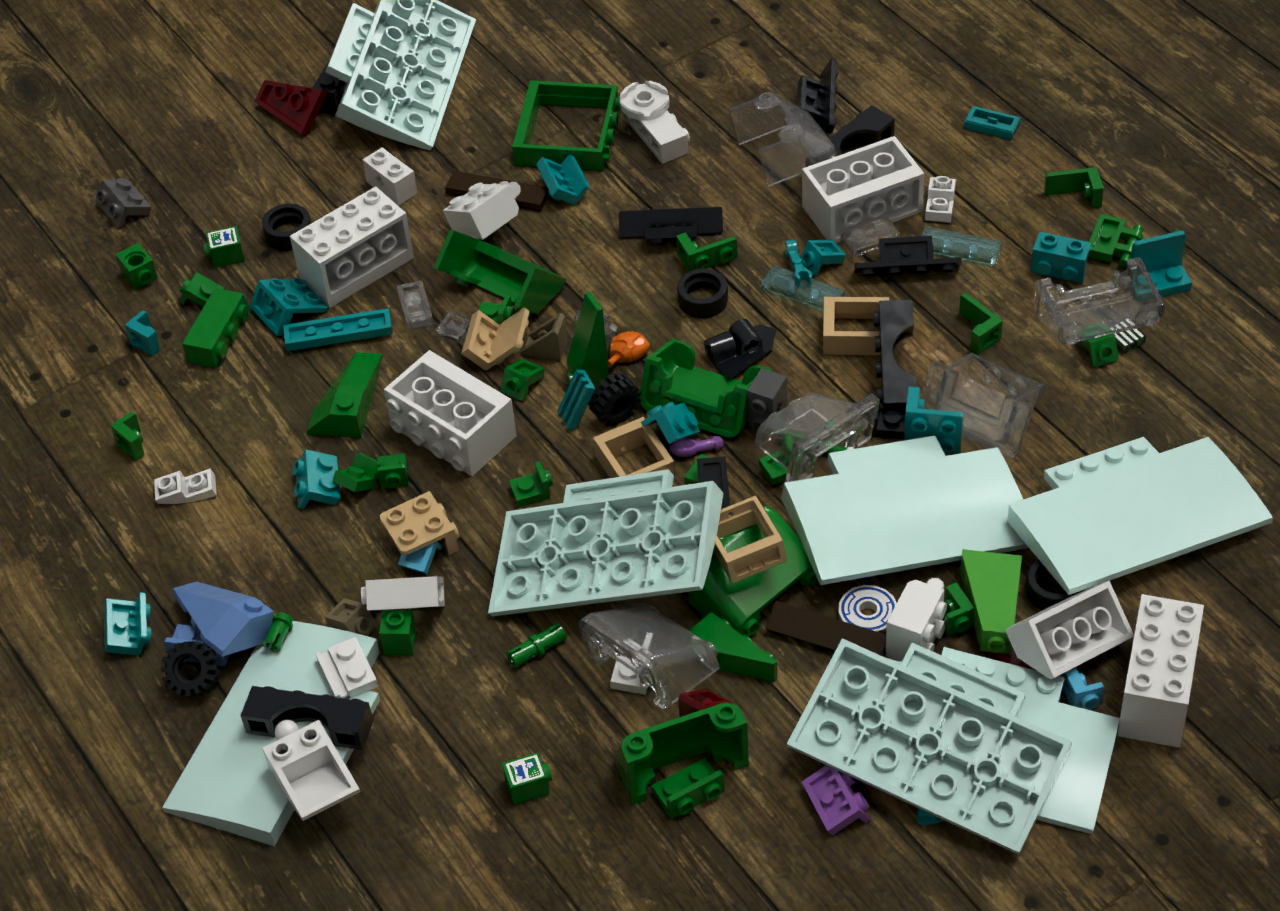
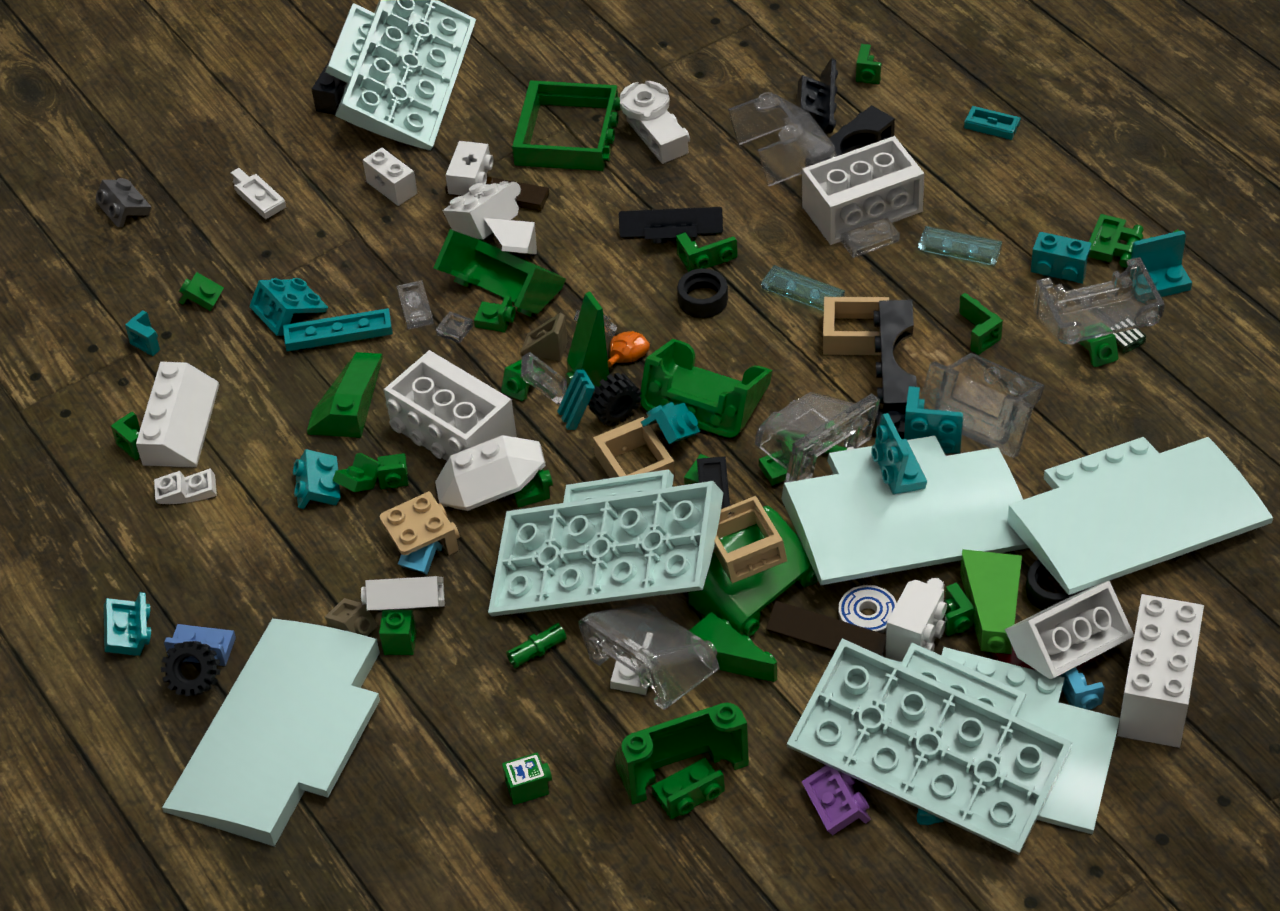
green brick [116,243,158,290] -> none
medium blue wedge [173,581,274,657] -> none
green brick [182,288,249,368] -> none
green brick [203,226,245,268] -> none
black arch [240,686,374,750] -> none
dark red wing [254,80,328,136] -> none
black tyre [262,203,311,251] -> none
green pin [262,612,293,652] -> none
white slope [262,720,360,821] -> none
white brick [290,187,414,308] -> none
white plate [315,637,379,698] -> none
tan bracket [461,307,529,371] -> none
teal bracket [536,154,589,205] -> none
medium lavender piece [669,436,724,457] -> none
dark red slope [678,688,732,717] -> none
black panel [704,319,776,379] -> none
dark grey brick [747,368,788,437] -> none
teal piece [784,240,812,286] -> none
teal bracket [800,240,846,276] -> none
black bracket [854,236,962,277] -> none
white slope [925,176,956,222] -> none
green bracket [1044,167,1104,208] -> none
none -> white slope [136,362,219,467]
none -> white hinge [231,168,286,219]
none -> white wedge [435,435,546,511]
none -> white brick [446,141,493,196]
none -> white slope [484,218,537,254]
none -> clear plate [521,352,567,405]
none -> green bracket [856,44,882,84]
none -> teal bracket [871,413,927,494]

